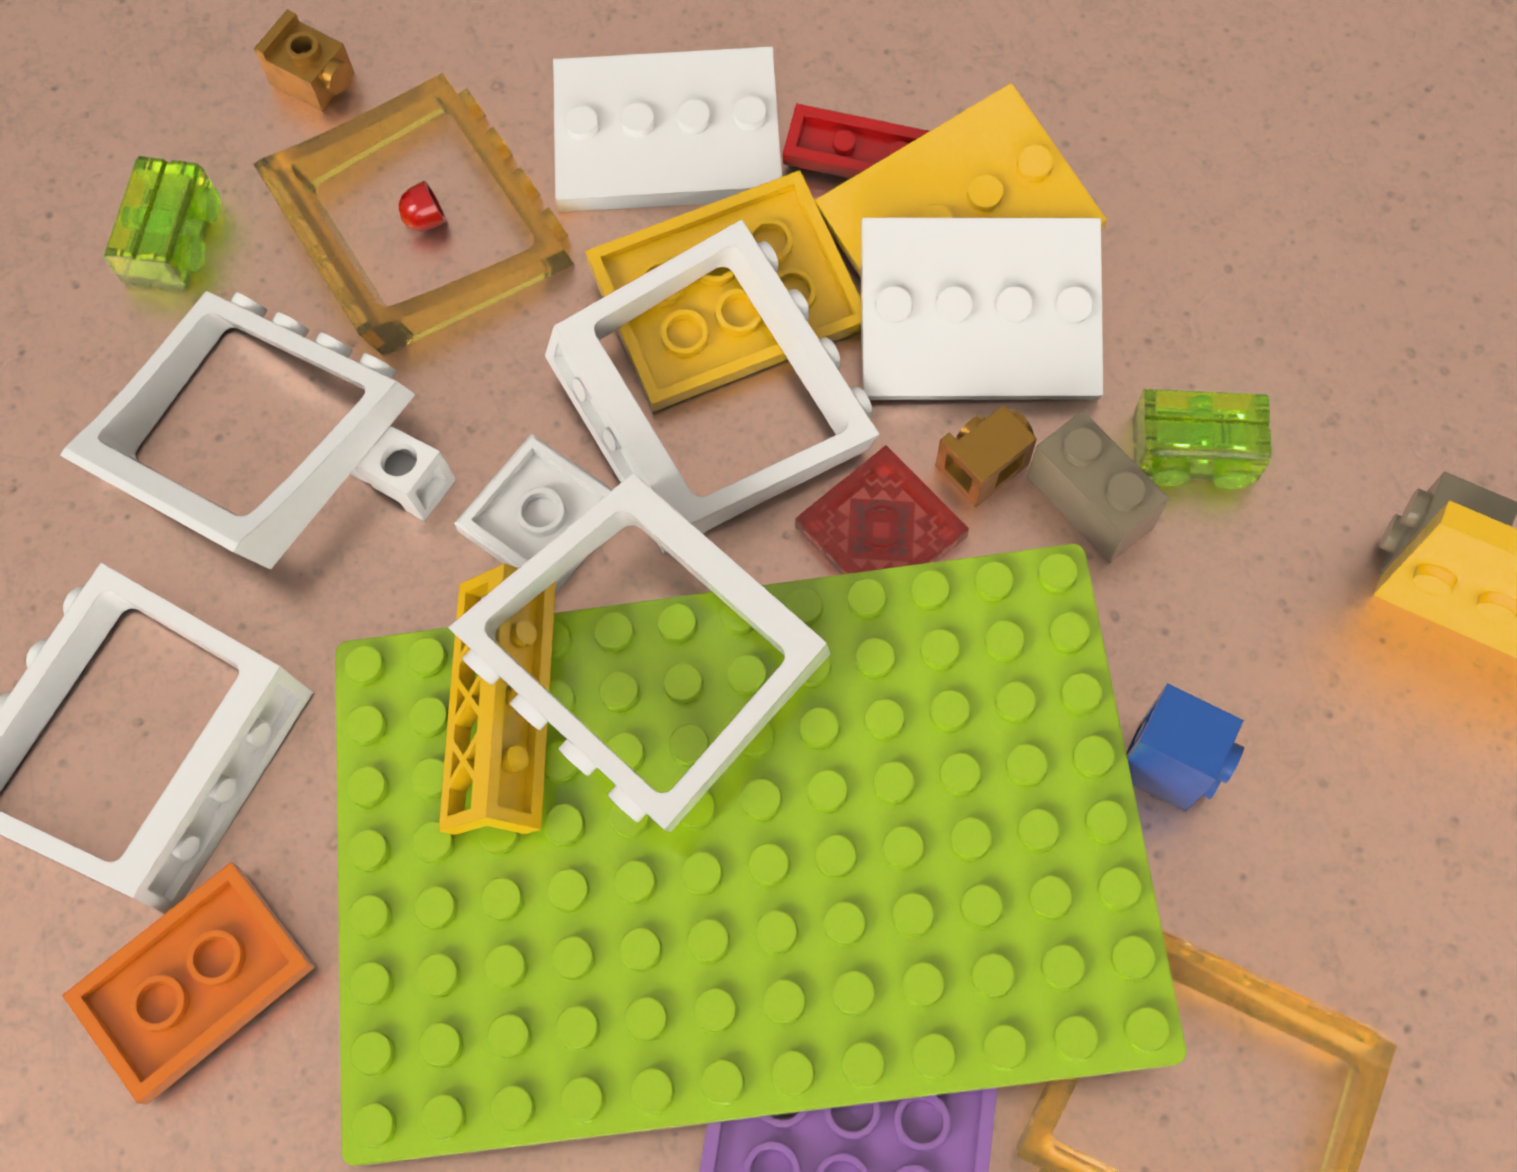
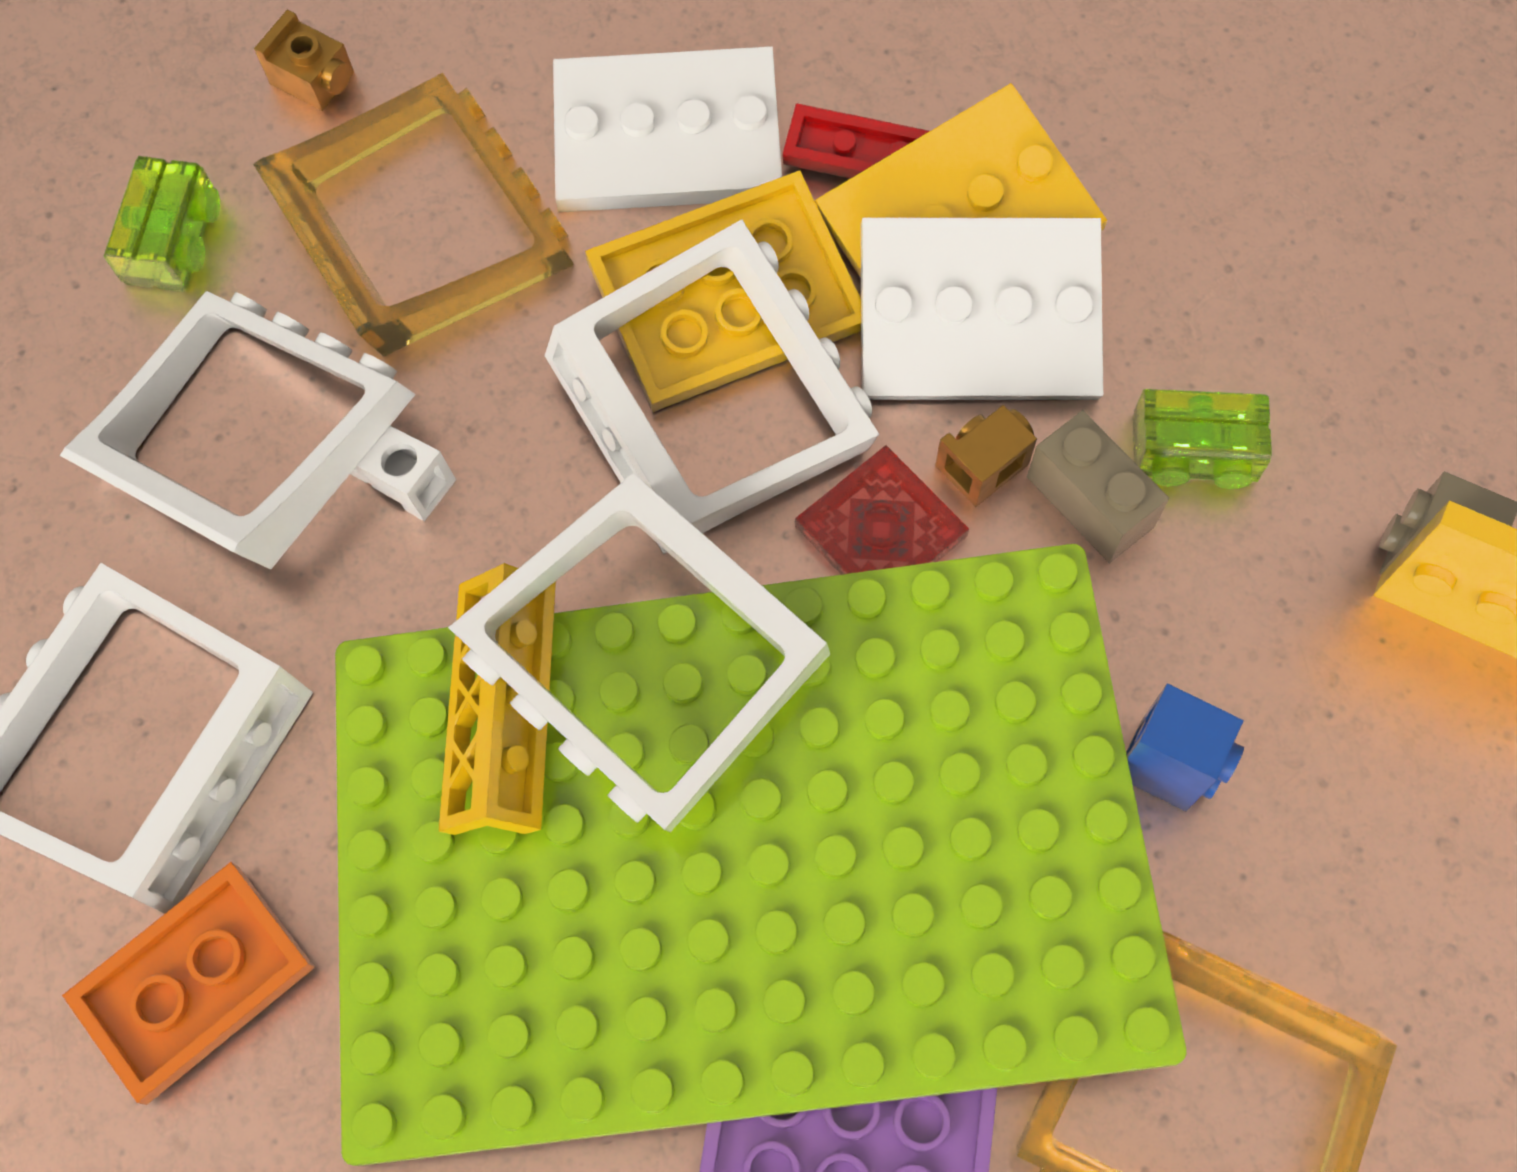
red hinge [398,180,447,232] -> none
white tile [454,434,613,595] -> none

